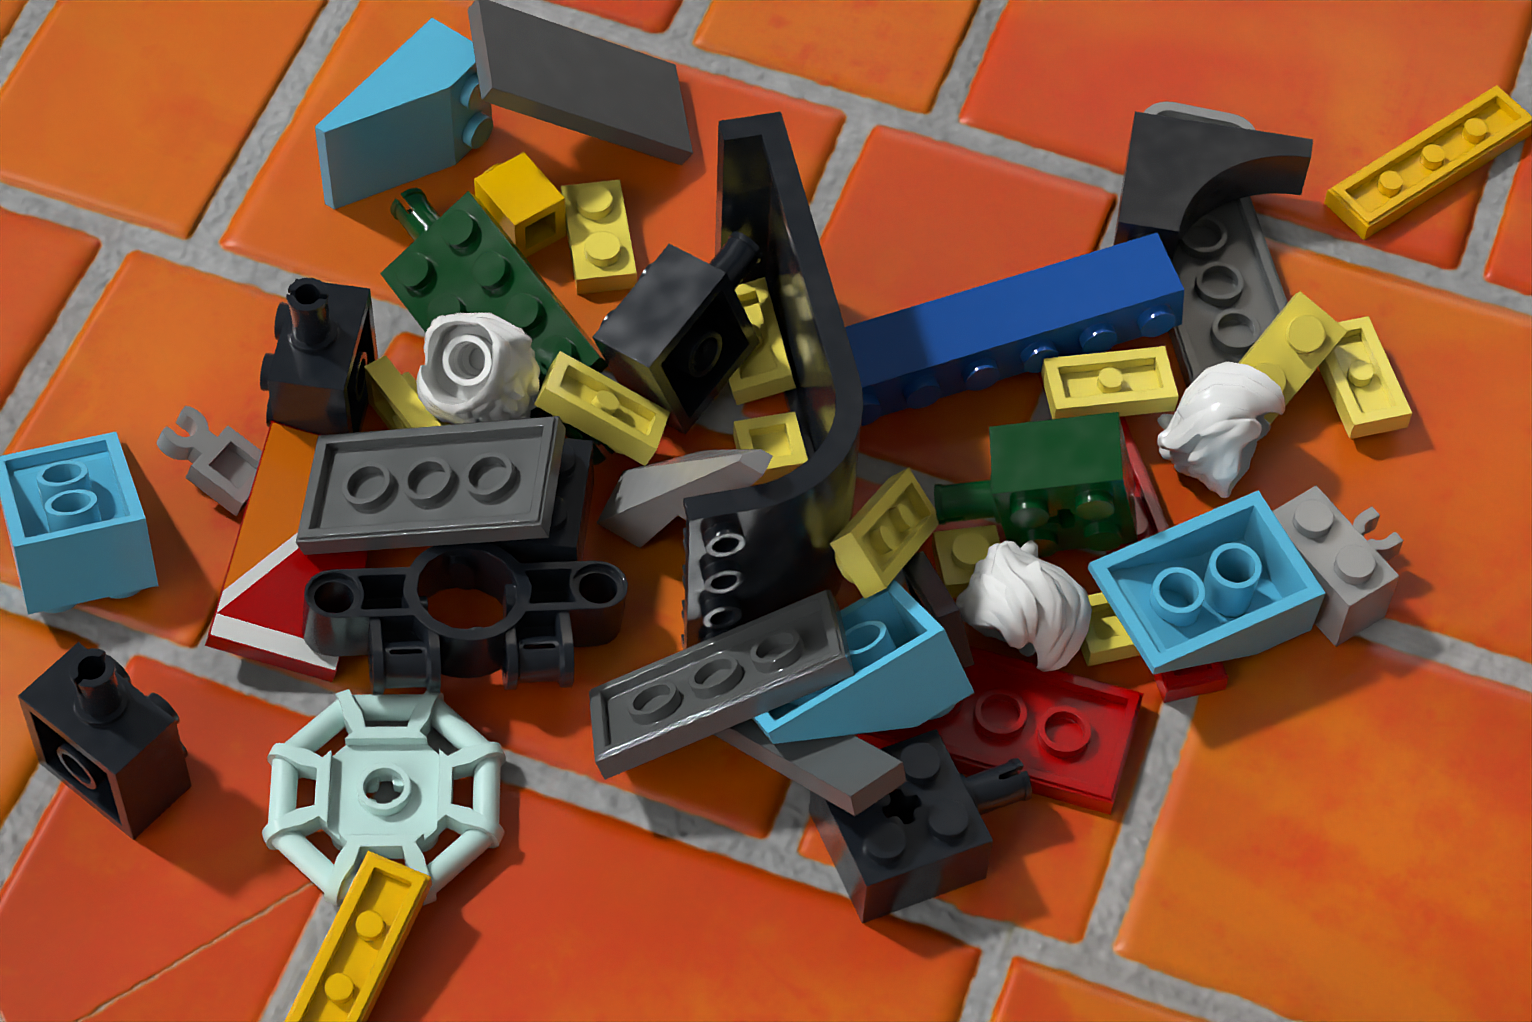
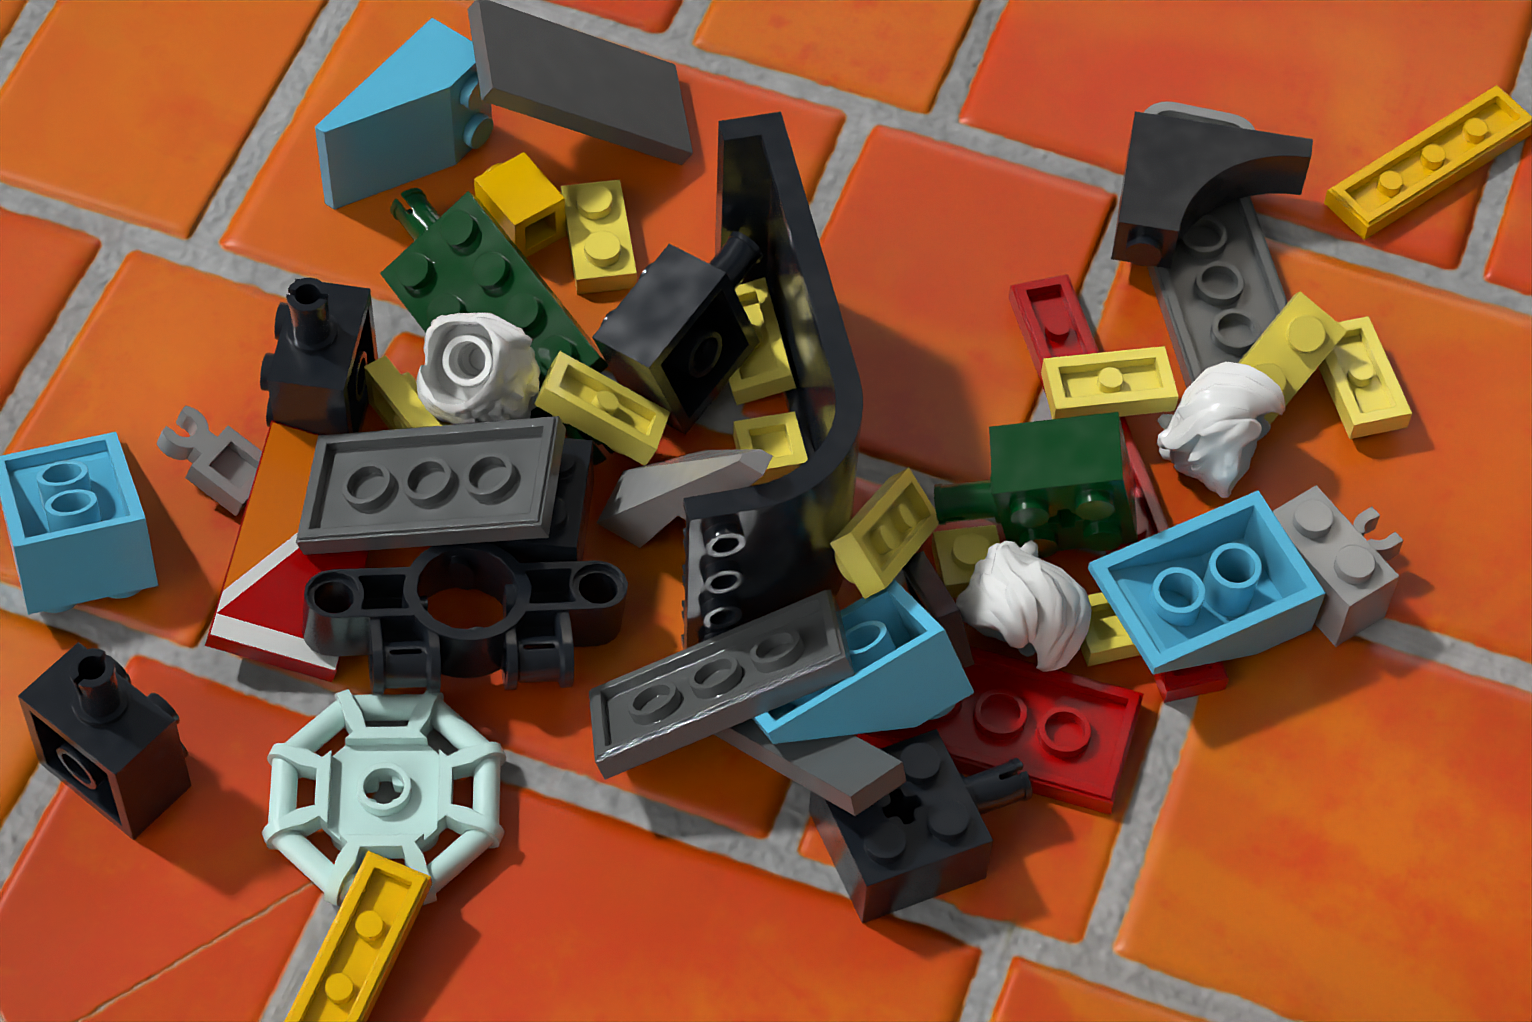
blue brick [845,233,1184,426] -> none

